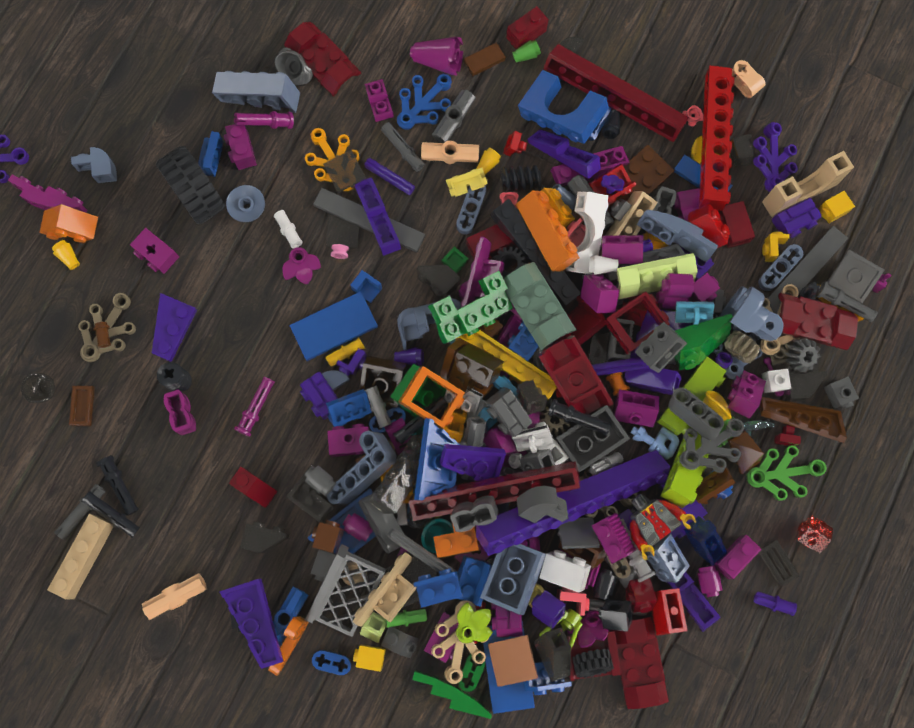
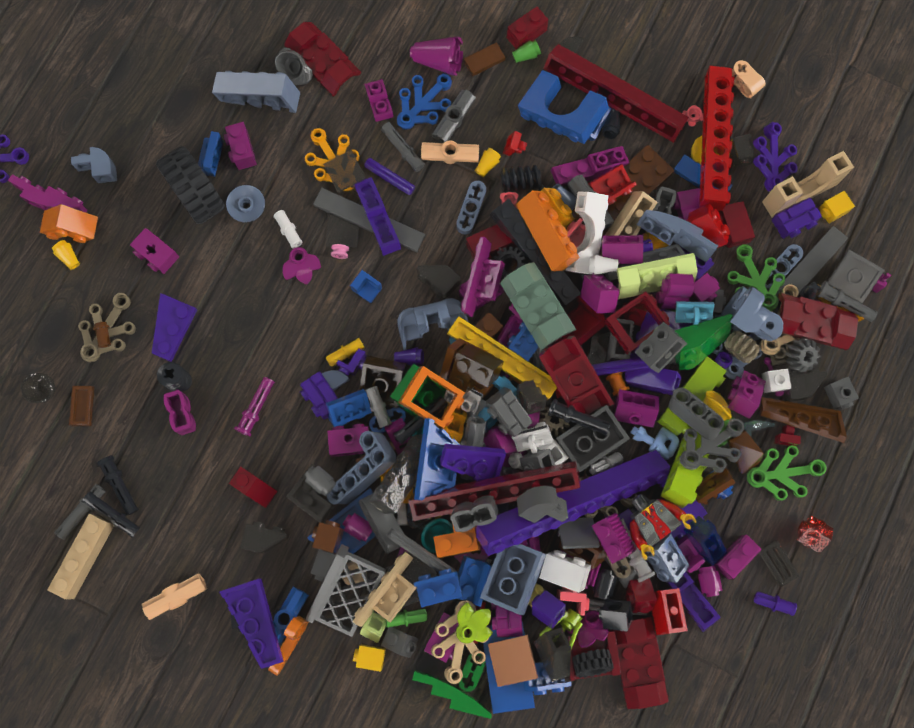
magenta pin [234,111,294,129] -> none
blue tile [290,291,378,361] -> none
blue beam [312,650,352,675] -> none
bracket [428,271,513,344] -> none
green tile [442,246,469,274] -> none
light yellow hinge [446,168,488,197] -> none
dark purple slope [528,130,601,179] -> none
dark purple plant [601,175,625,194] -> none
dark grey plate [609,198,632,221] -> none
yellow bracket [762,231,789,262] -> none
none -> magenta bracket [676,536,705,573]
none -> bright green plant [727,244,785,311]

